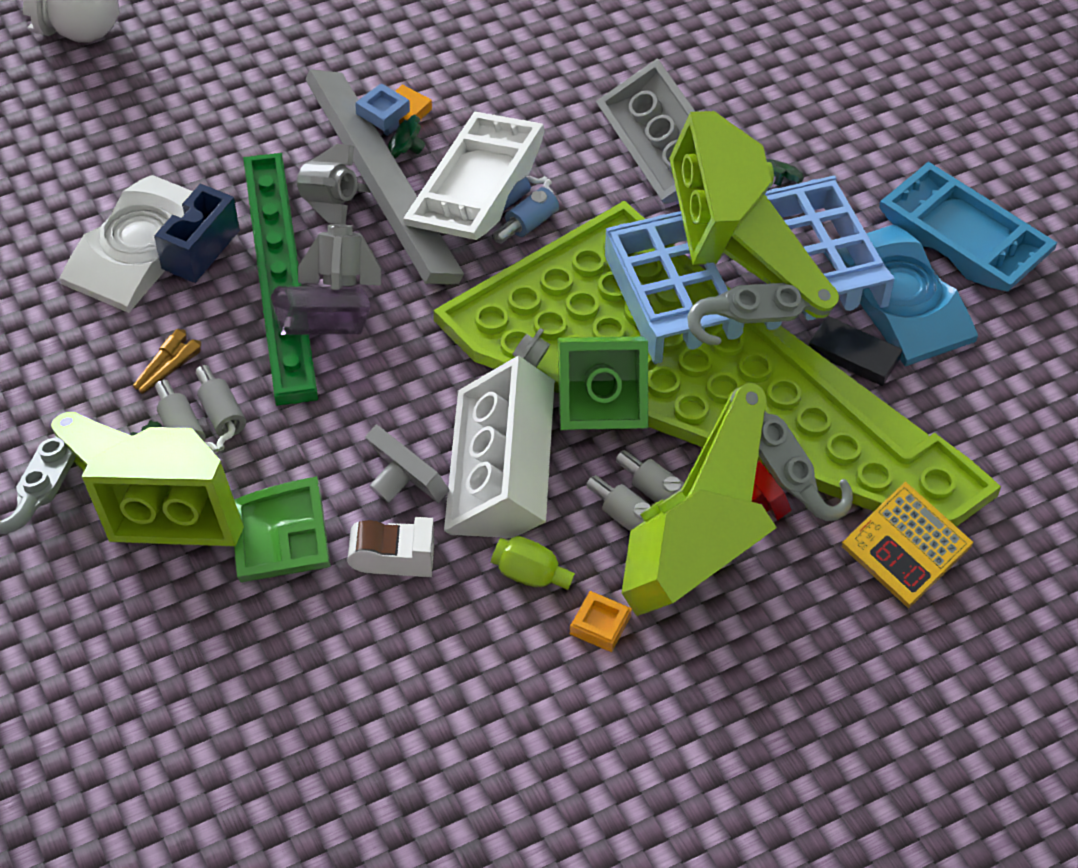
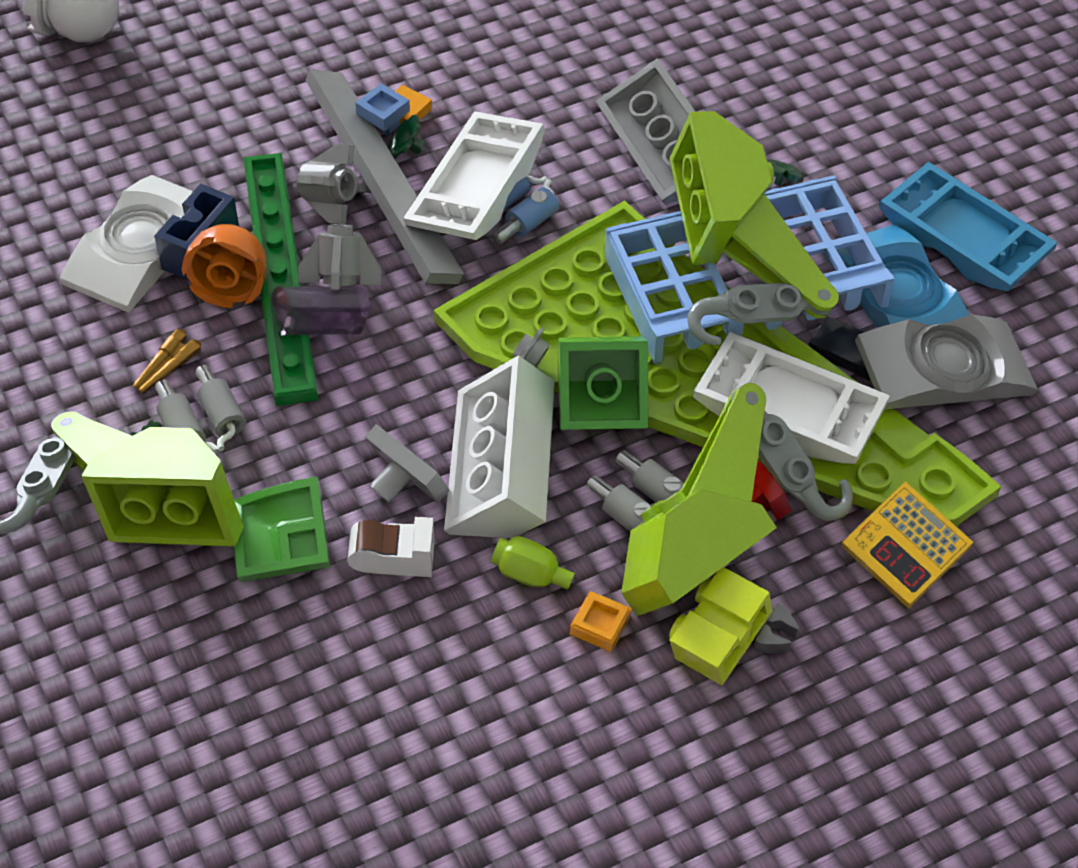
none -> orange cylinder [181,224,268,308]
none -> neon yellow brick [669,567,773,686]
none -> white slope [693,332,890,464]
none -> flat silver bar [753,603,799,654]
none -> light grey slope [855,314,1038,410]

